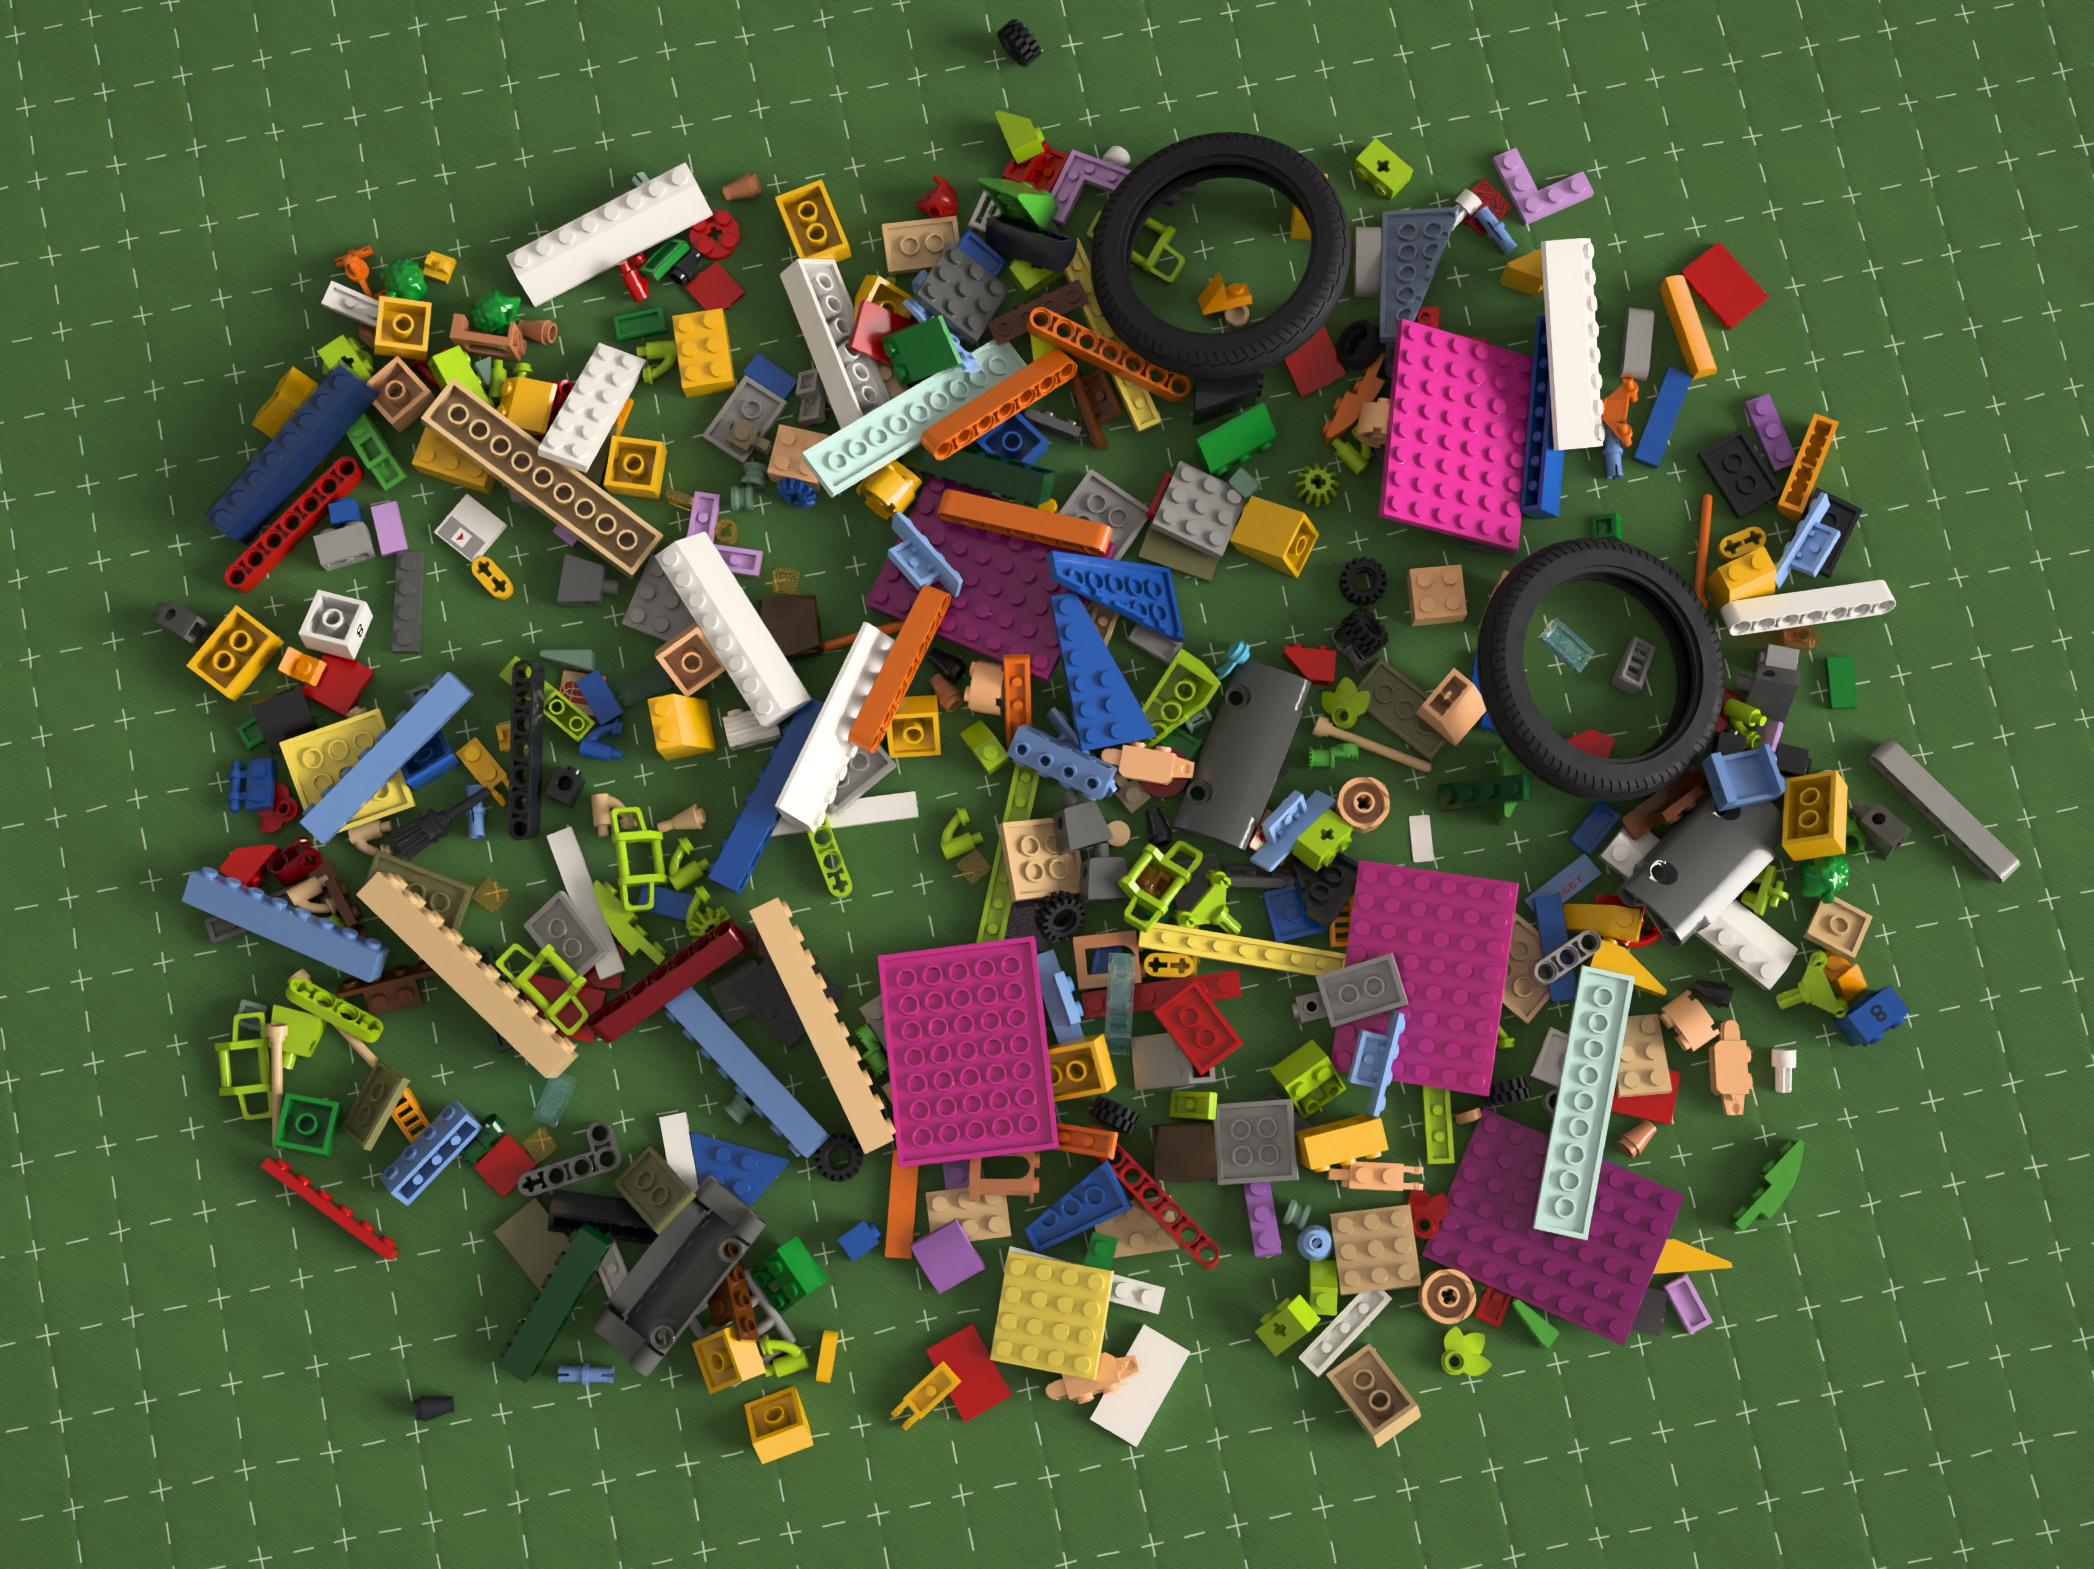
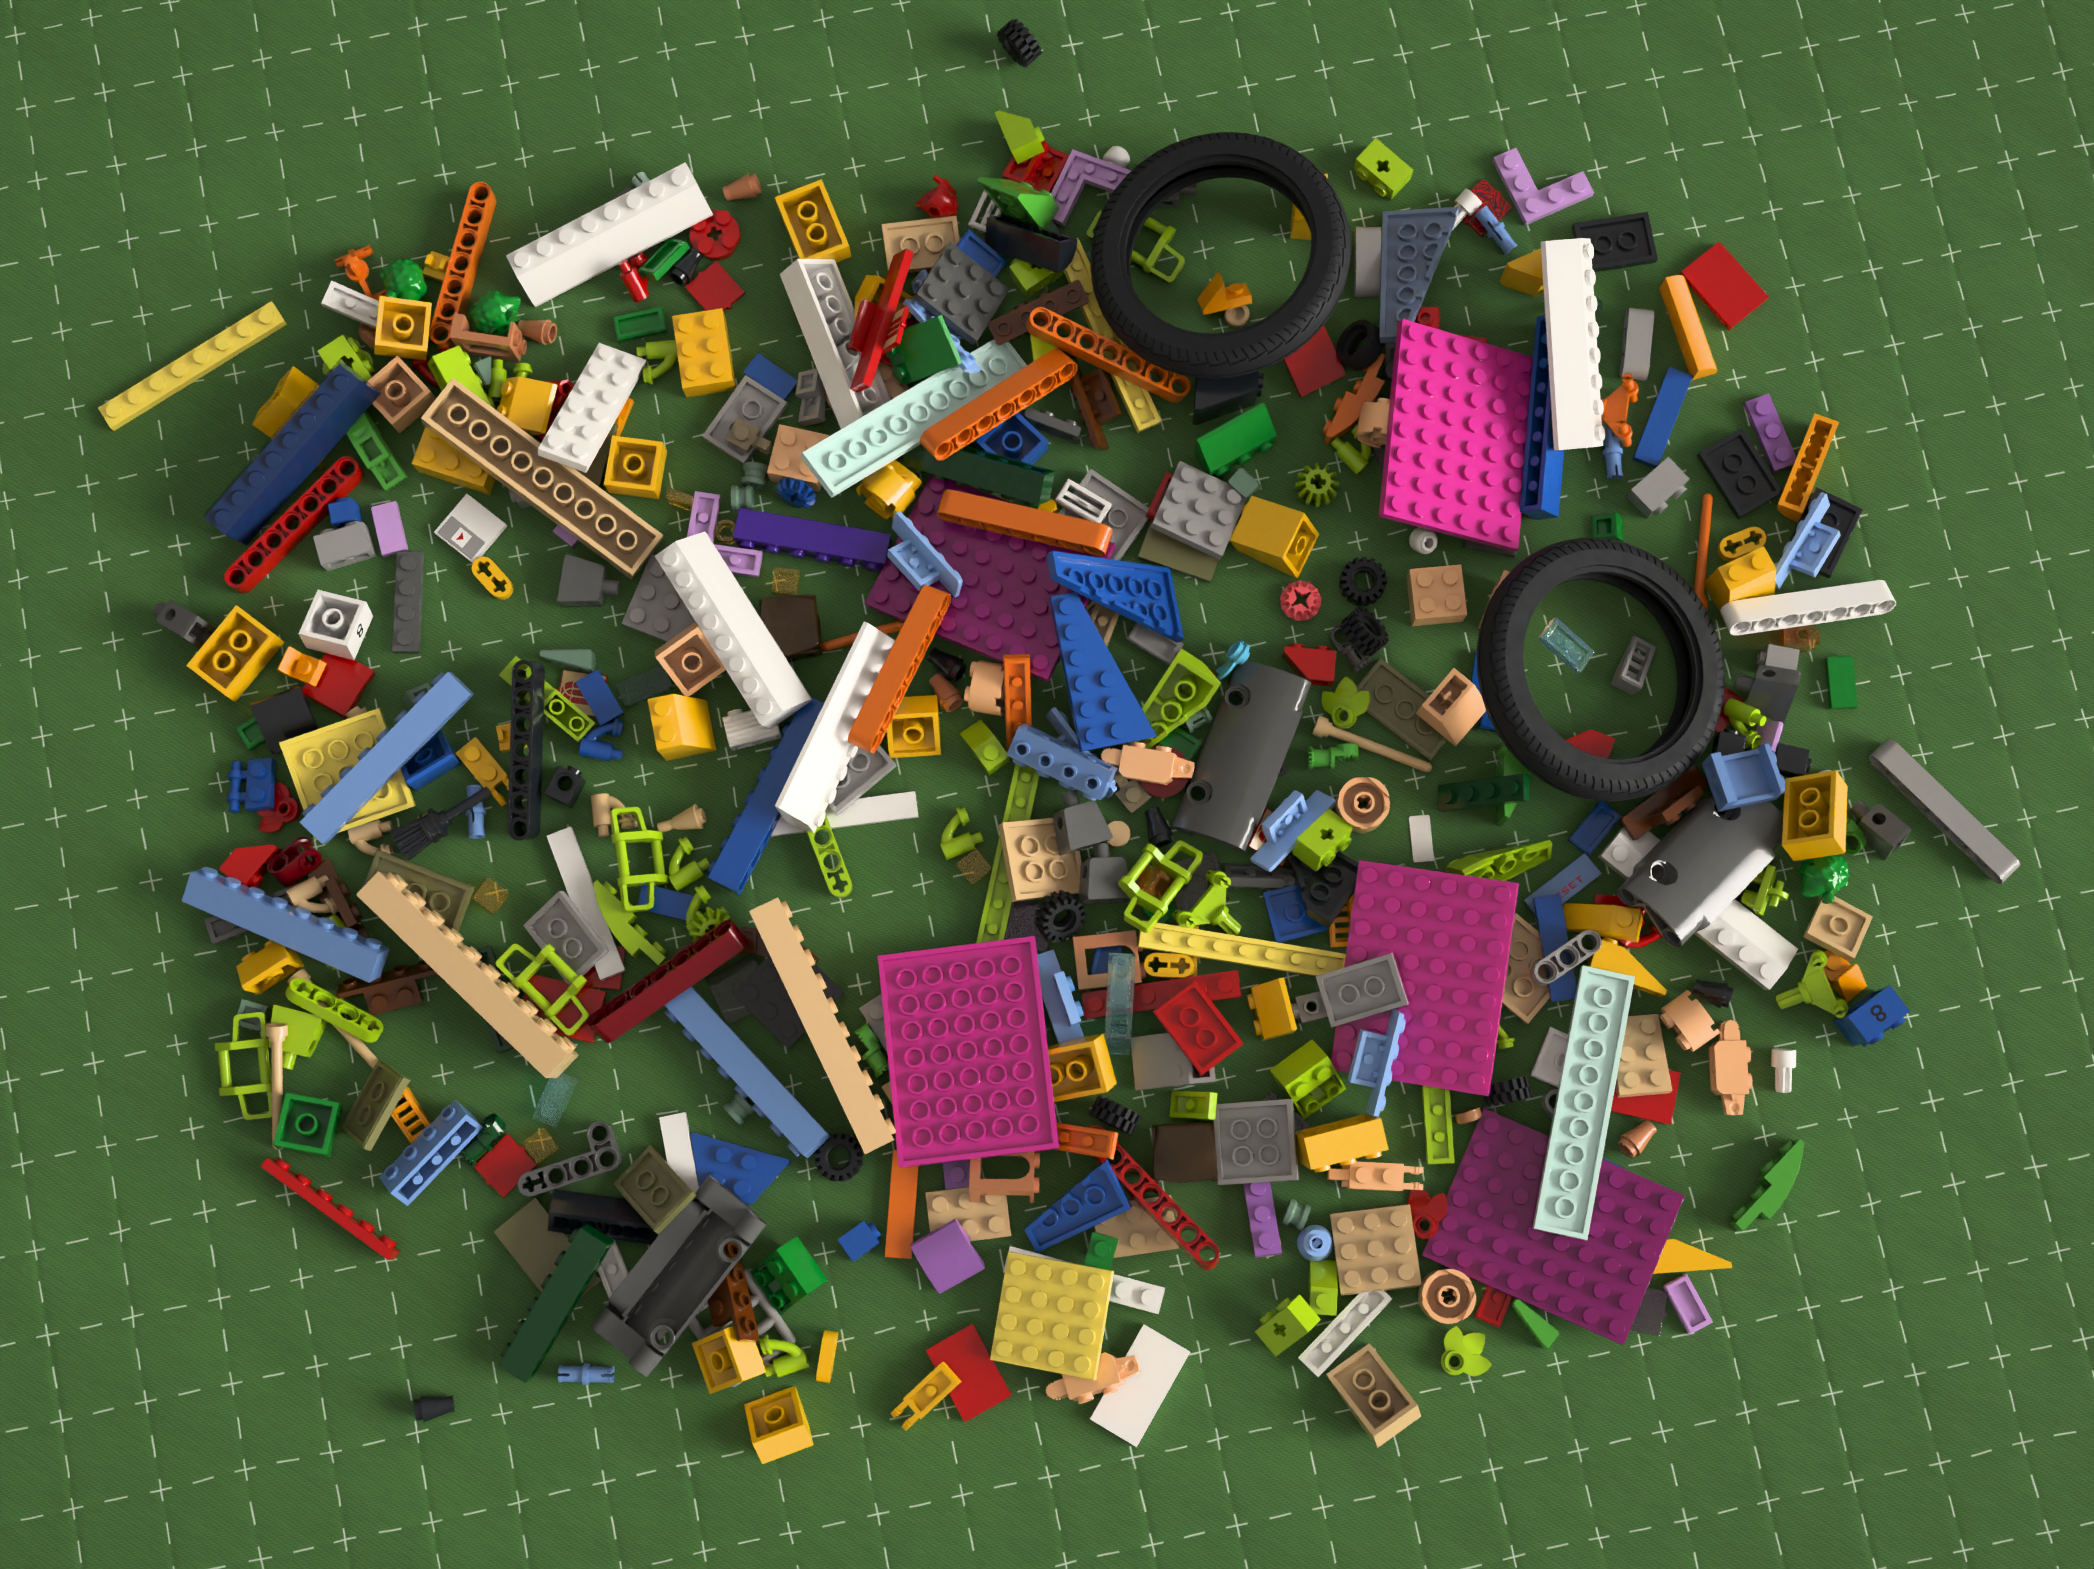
none -> light yellow plate [98,301,287,431]
none -> yellow slope [236,940,304,995]
none -> orange beam [429,182,497,350]
none -> dark purple brick [733,508,892,572]
none -> red tile [850,249,913,393]
none -> red piece [881,306,909,356]
none -> white tile [1055,478,1112,523]
none -> yellow slope [1246,977,1297,1041]
none -> coral gear [1280,580,1322,621]
none -> white piece [1409,527,1438,554]
none -> lime wedge [1446,840,1553,881]
none -> black plate [1572,212,1658,272]
none -> light grey brick [1626,457,1689,518]

